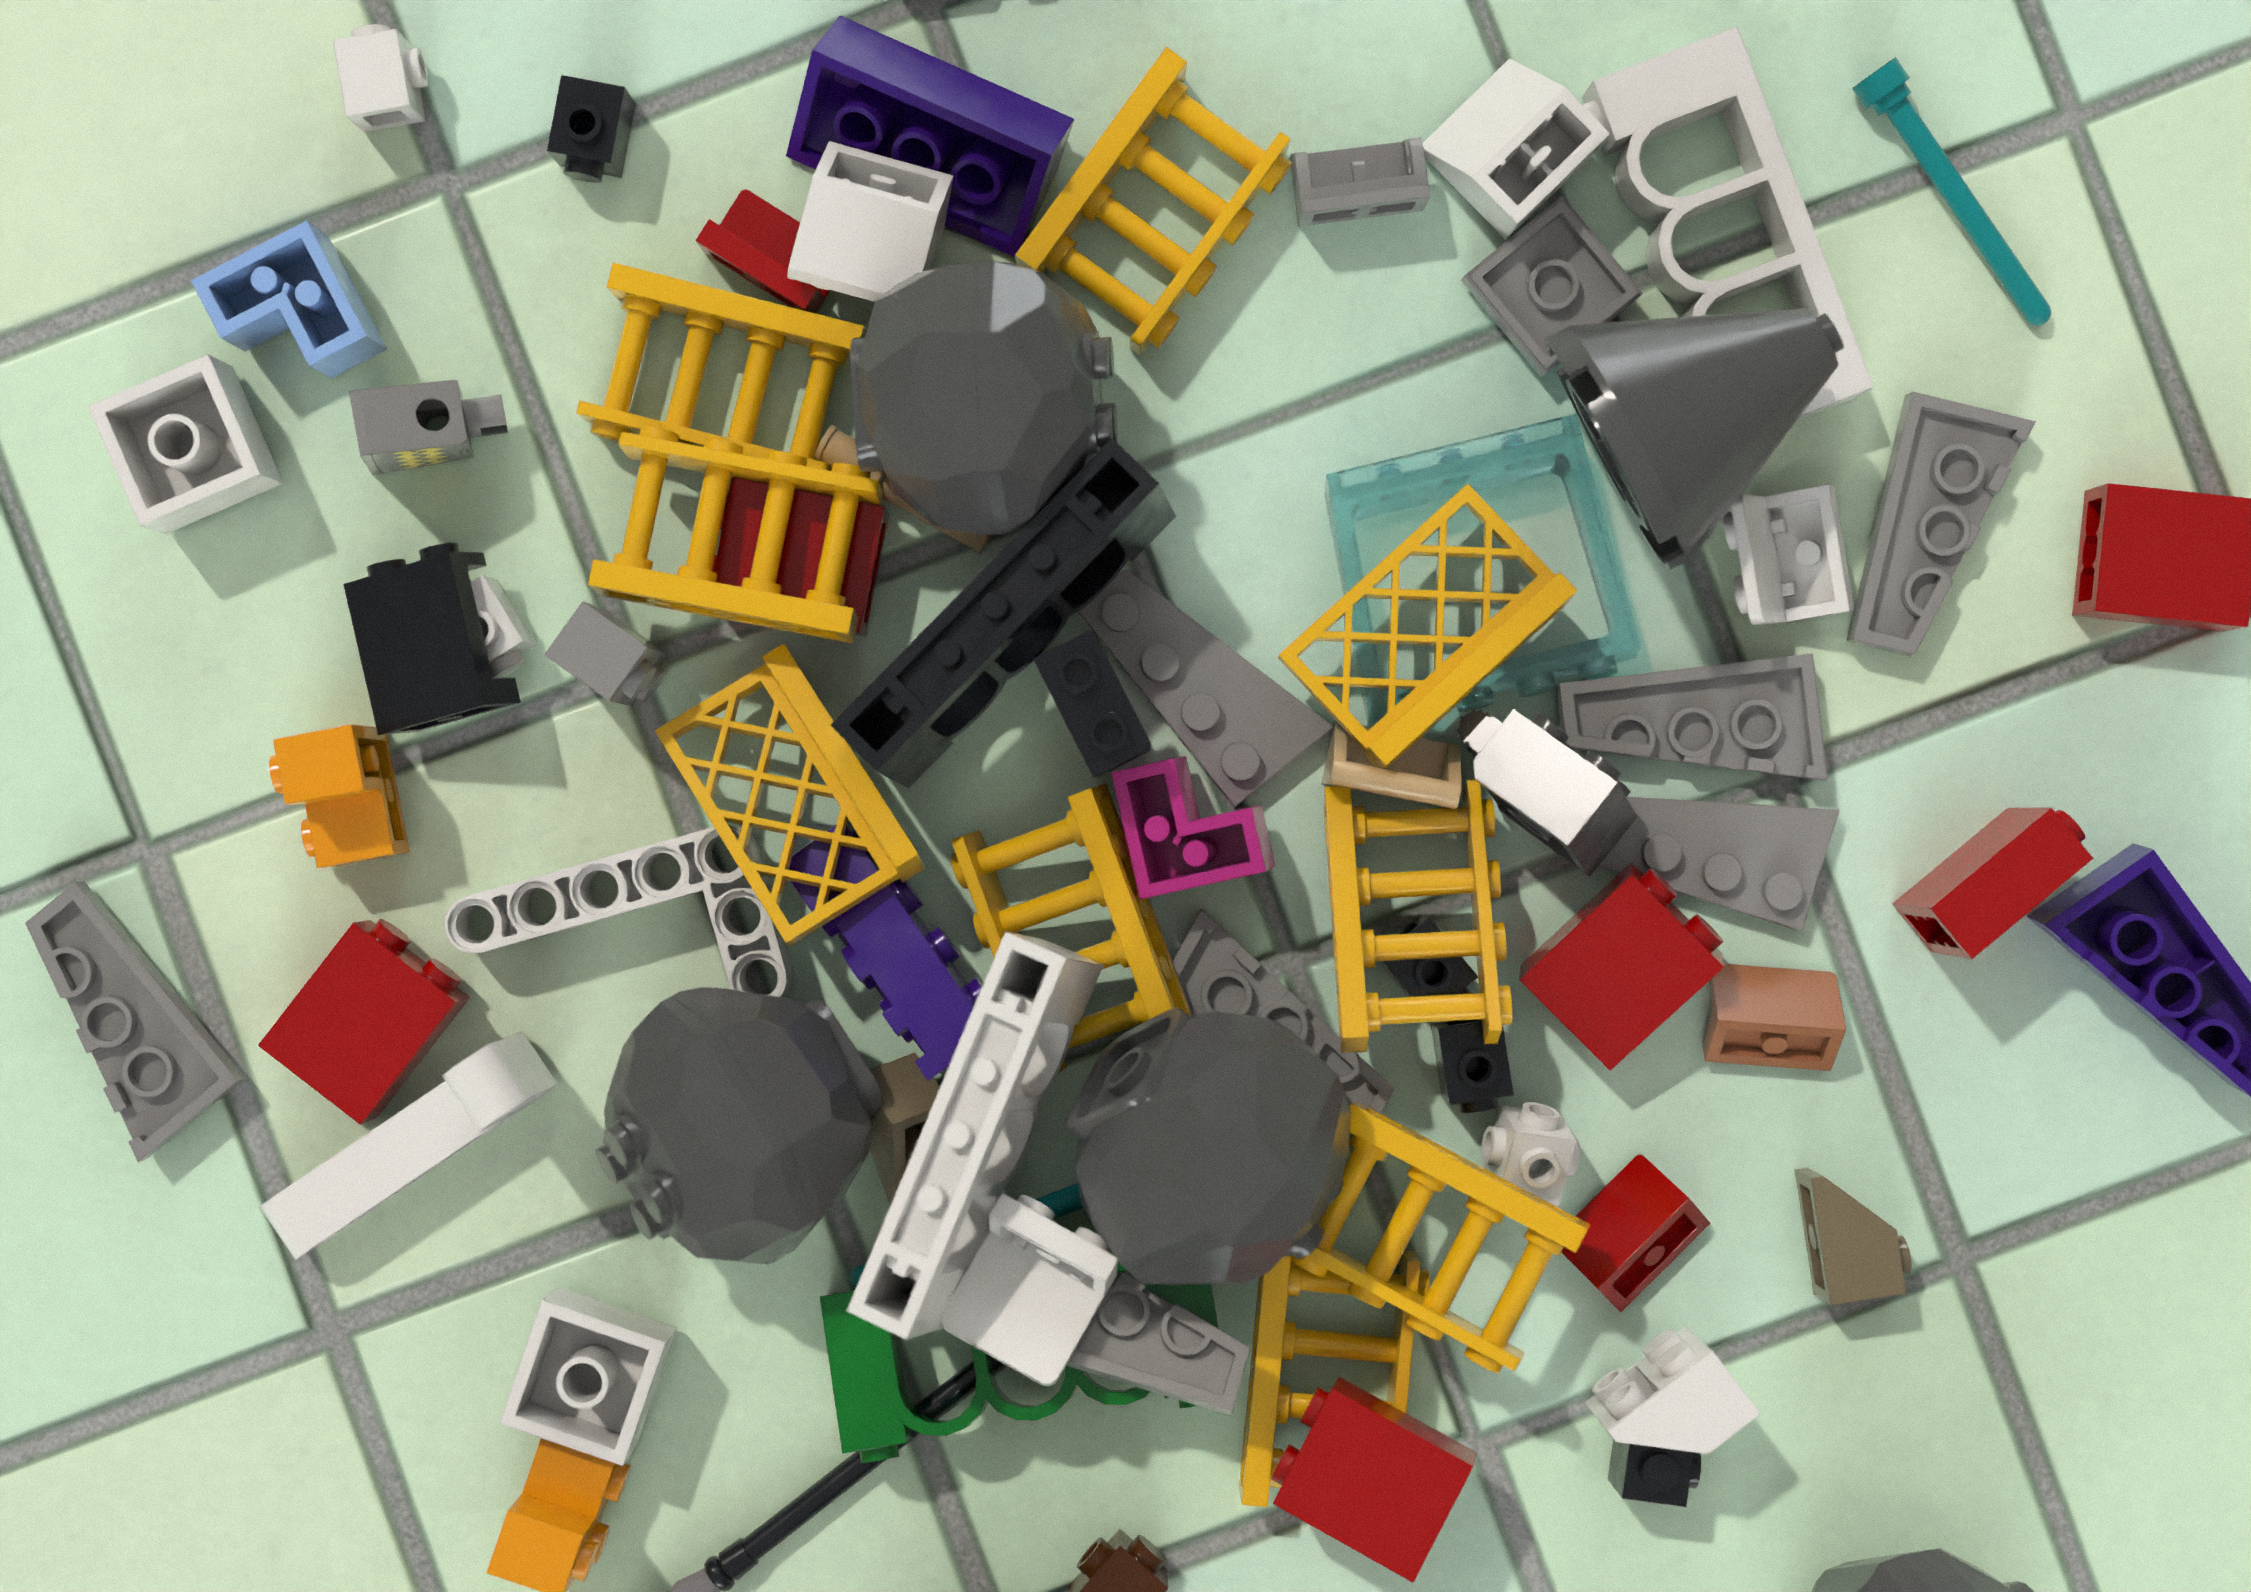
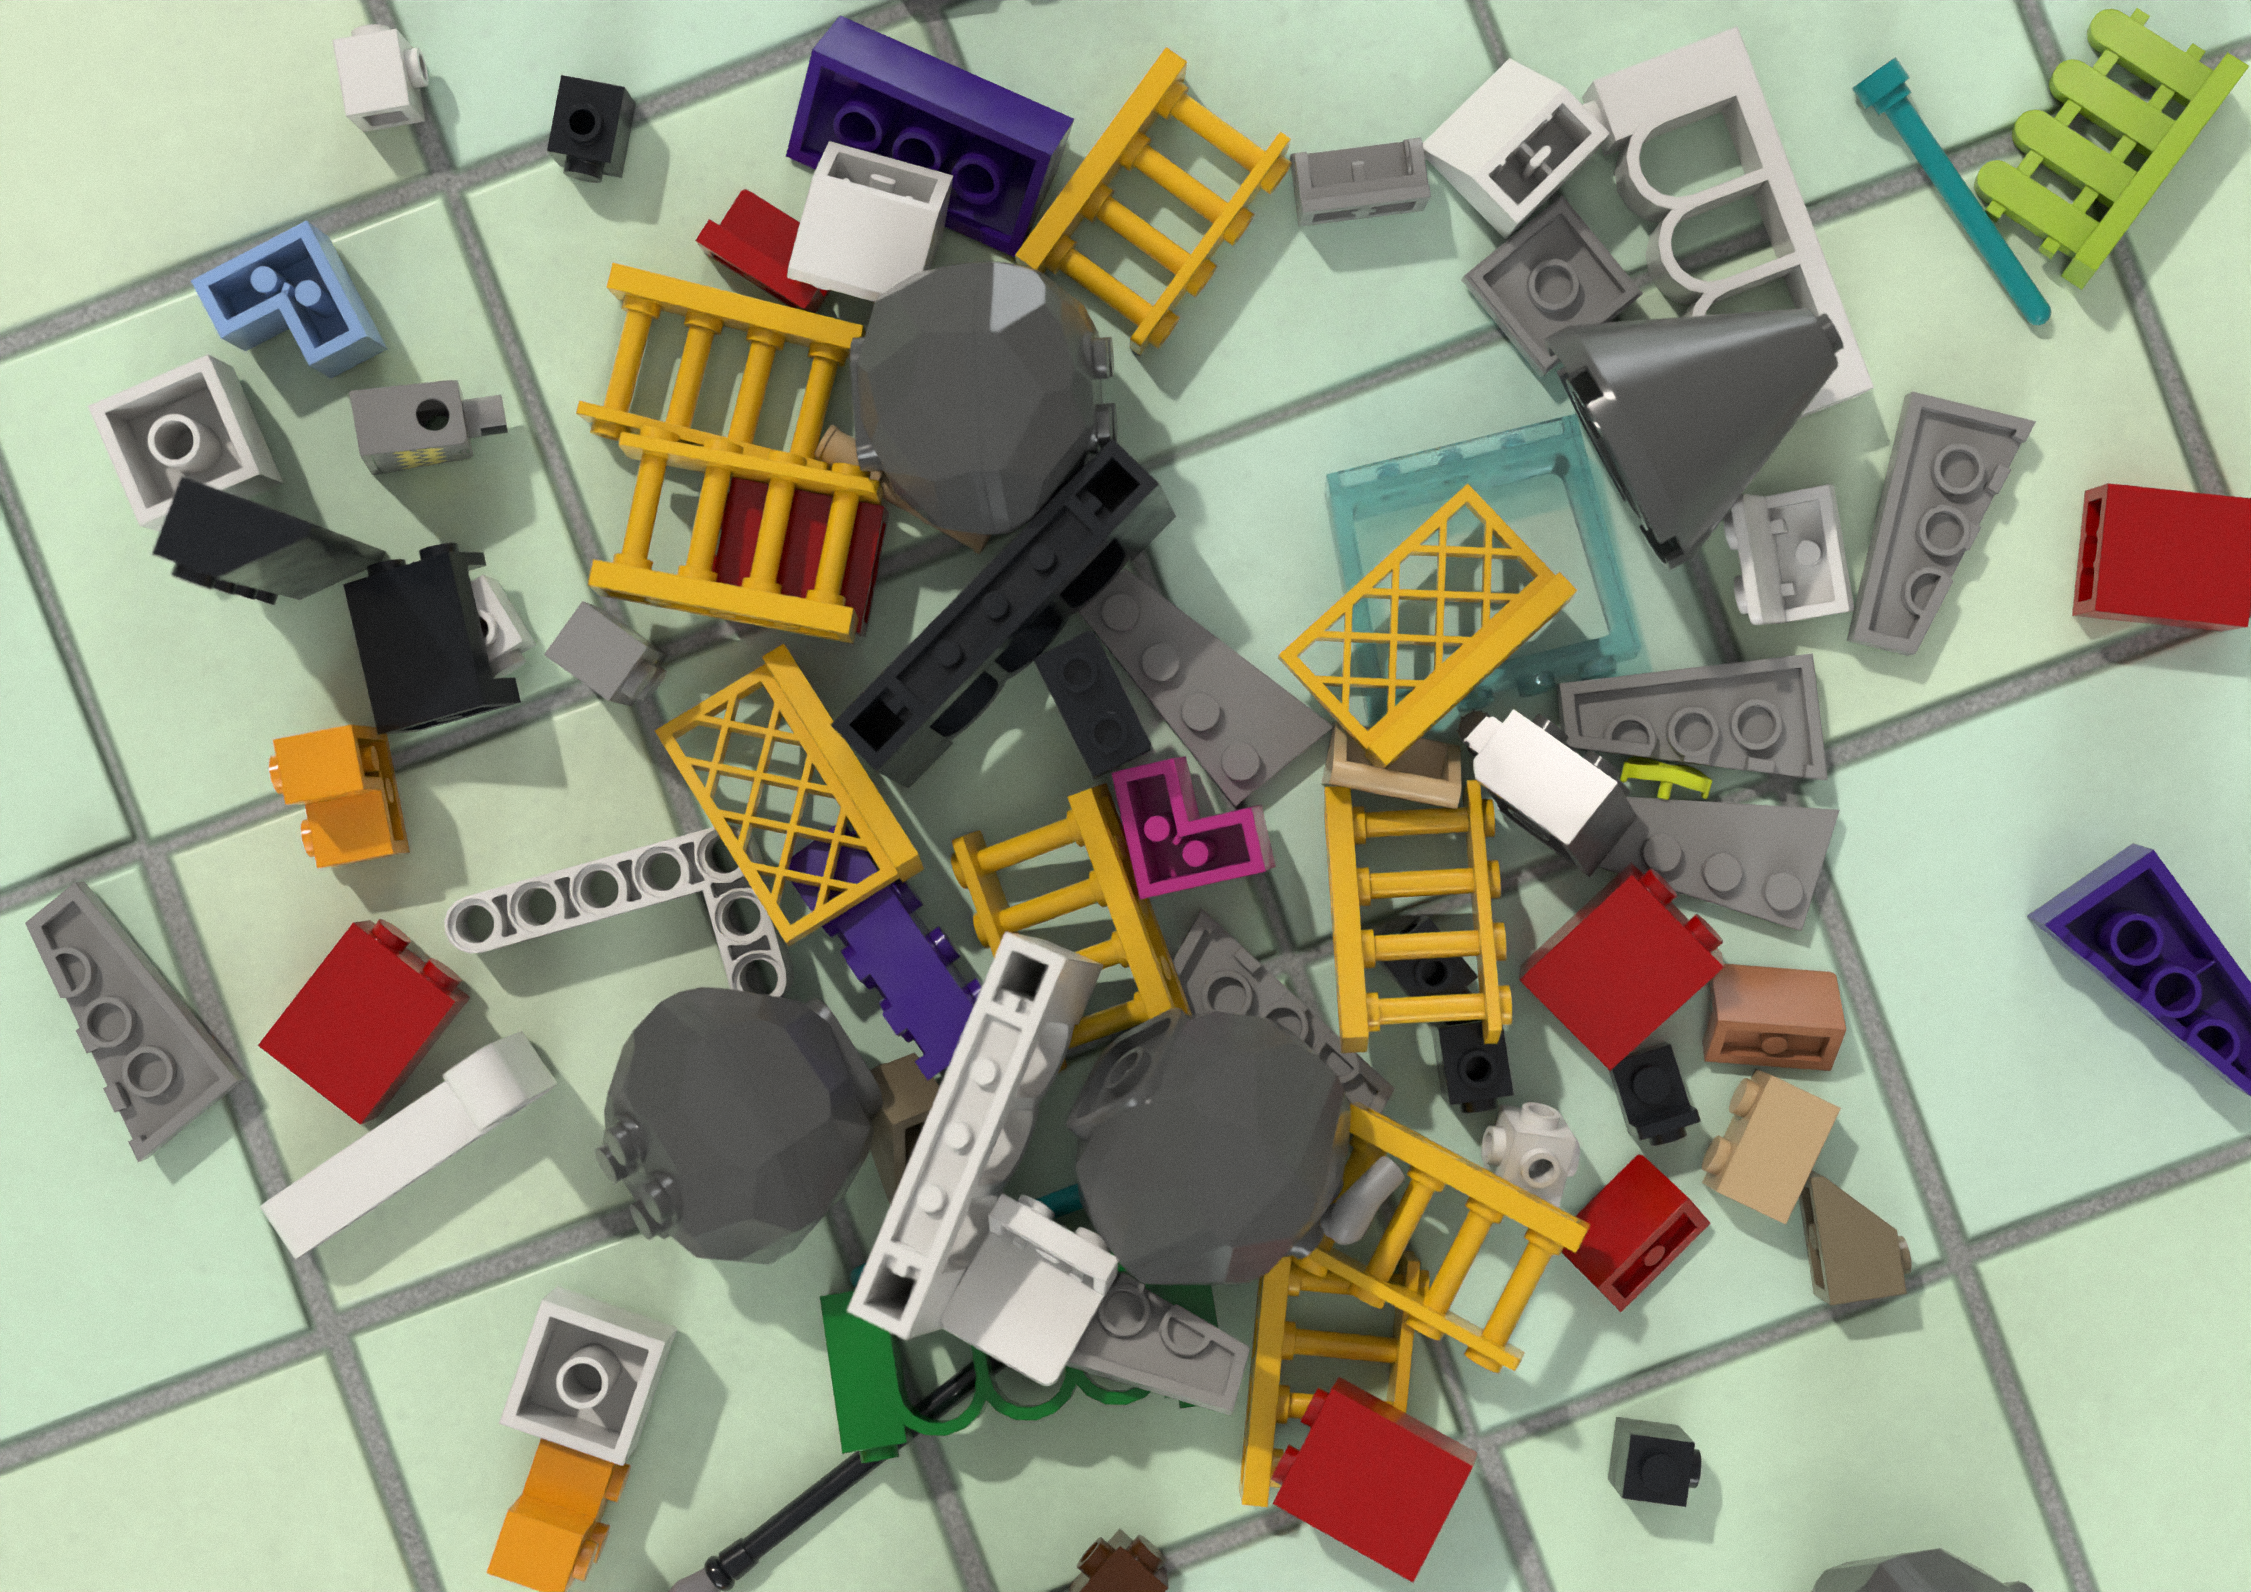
white slope [1584,1326,1760,1454] -> none
red brick [1892,808,2094,959] -> none
none -> black slope [152,476,386,605]
none -> light grey arm [1320,1156,1405,1245]
none -> black bracket [1609,1042,1701,1146]
none -> neon yellow piece [1620,757,1712,800]
none -> tan brick [1702,1069,1841,1224]
none -> lime fence [1974,8,2249,290]

